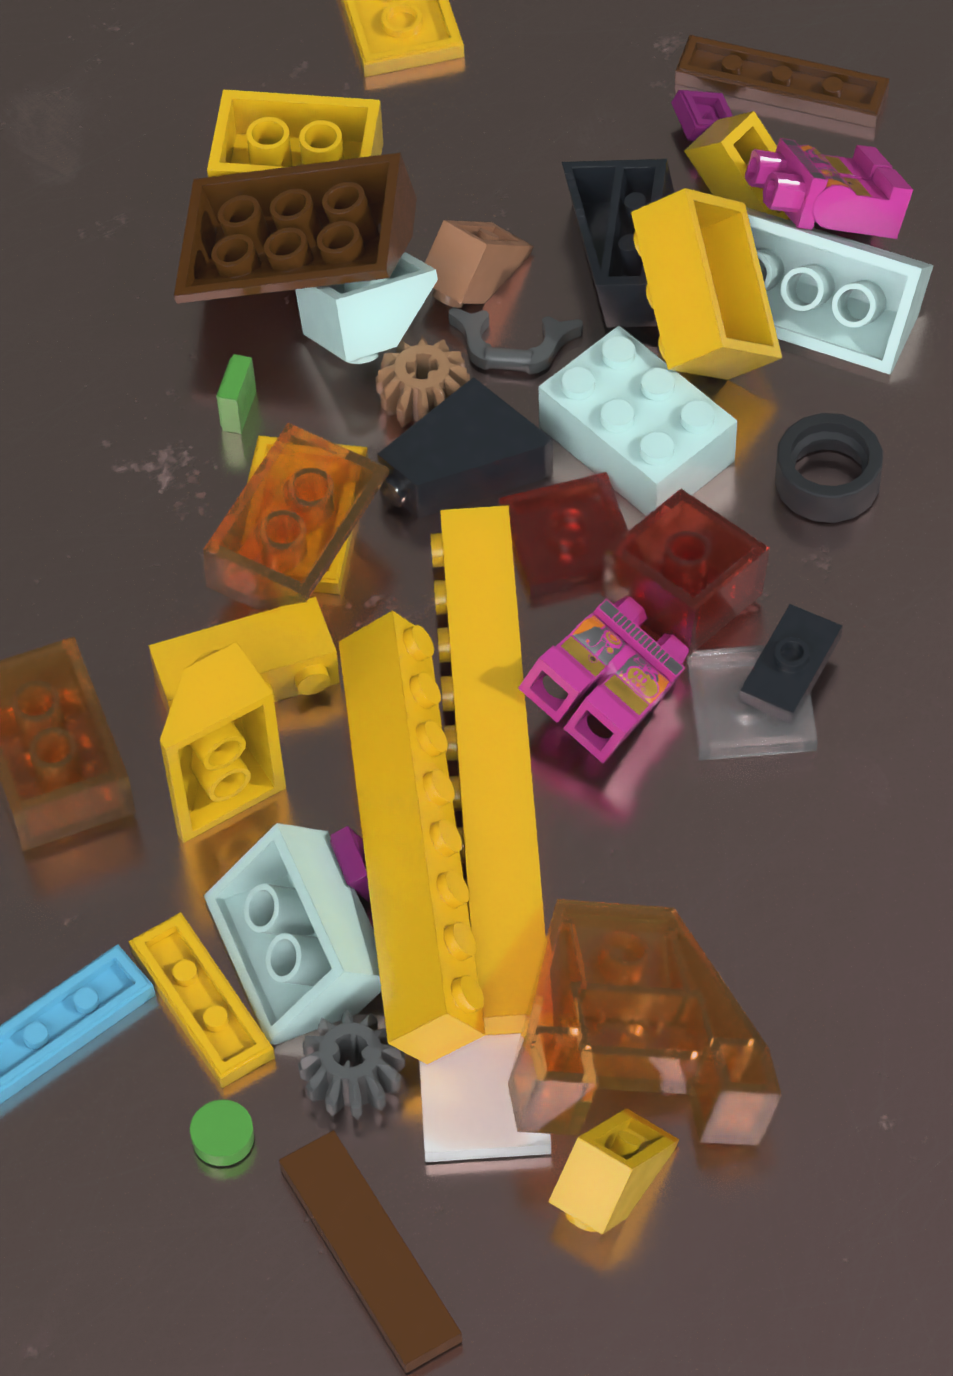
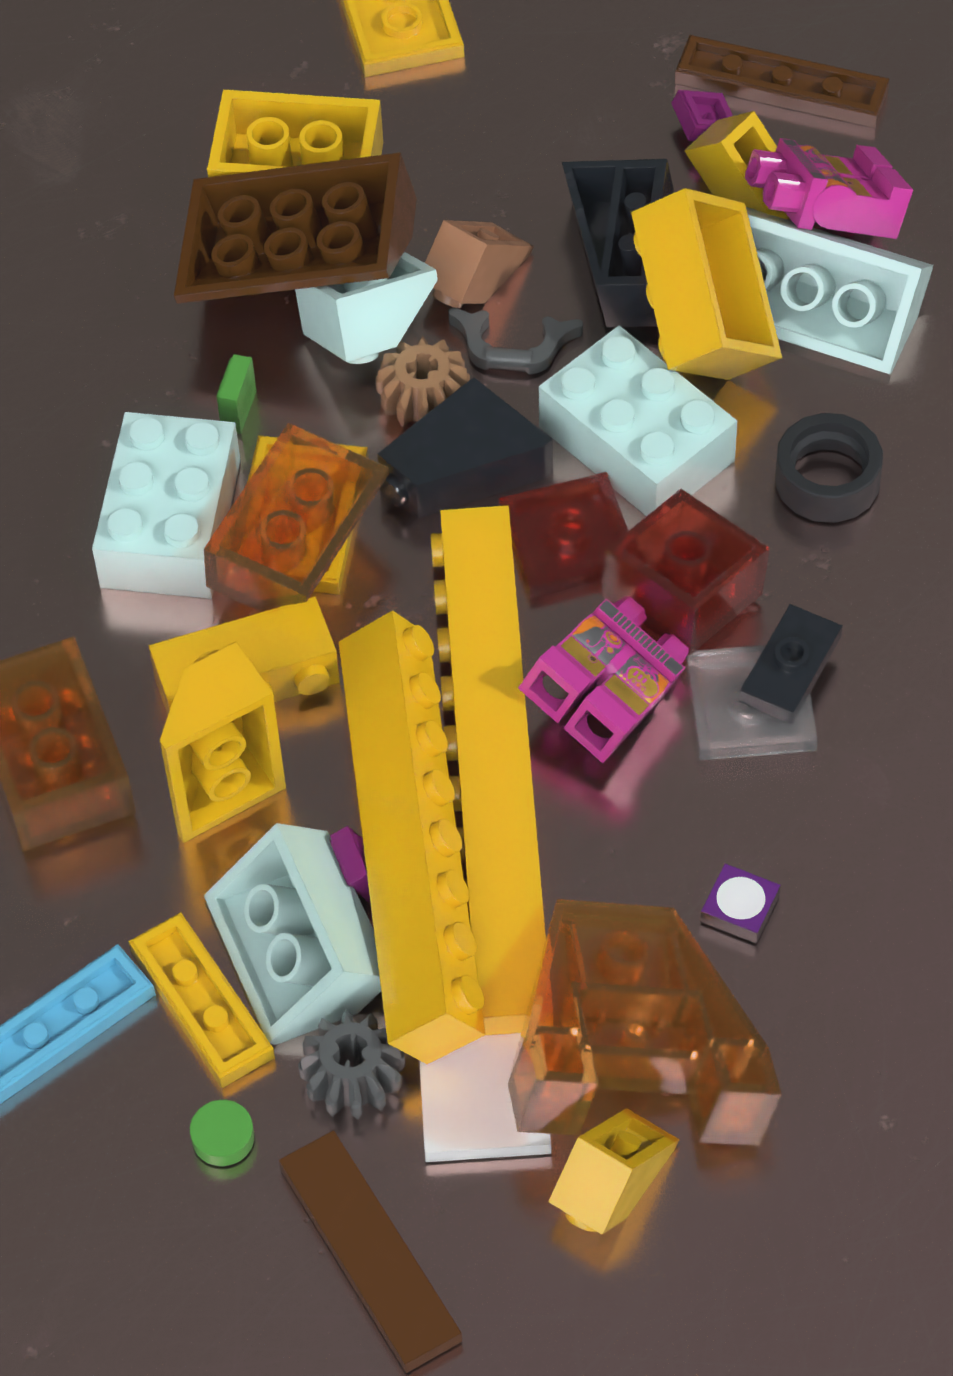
none -> light aqua brick [92,412,241,599]
none -> tile [700,863,781,943]

